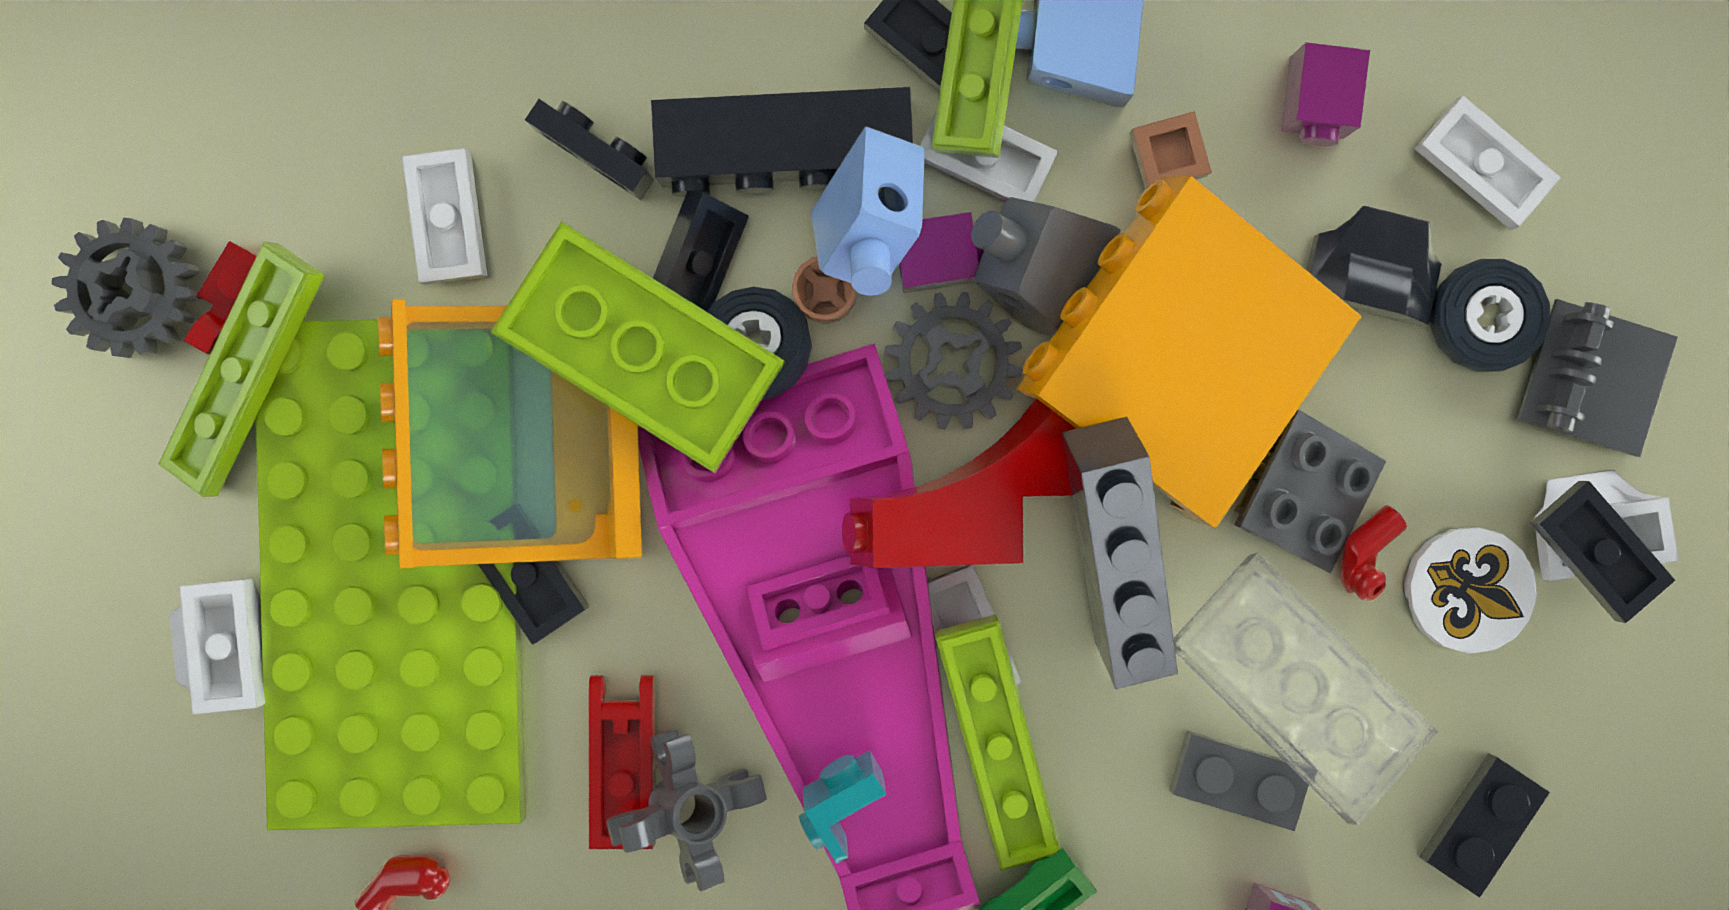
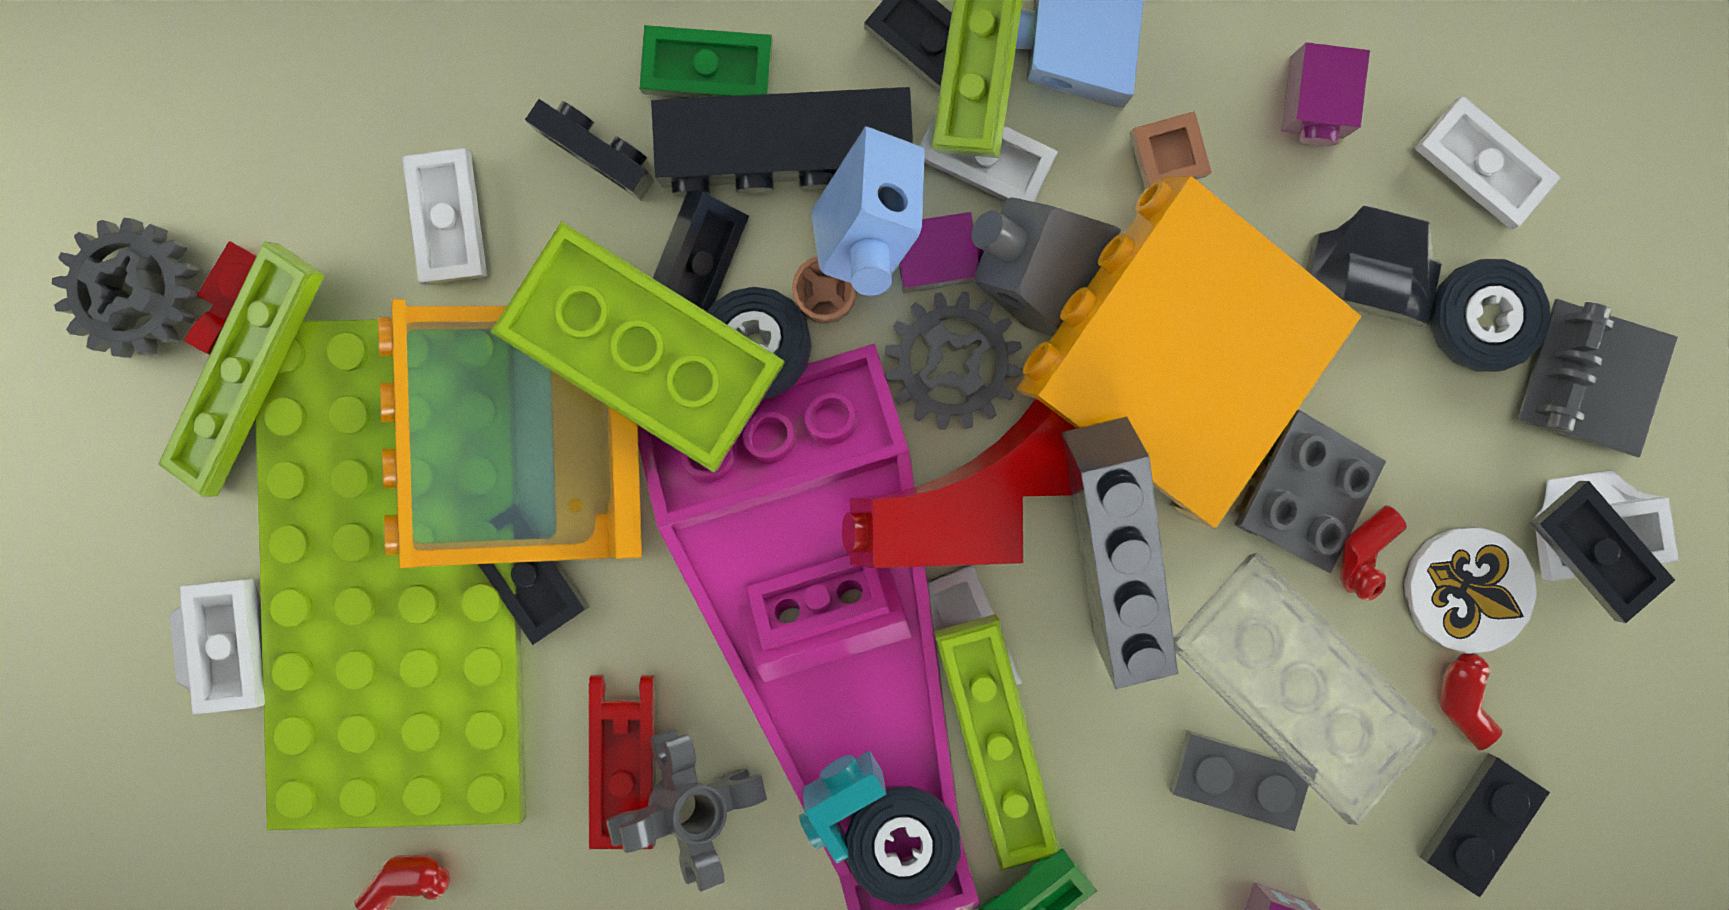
none -> green plate [639,25,773,98]
none -> black bush [845,786,961,905]
none -> red arm [1439,653,1503,751]

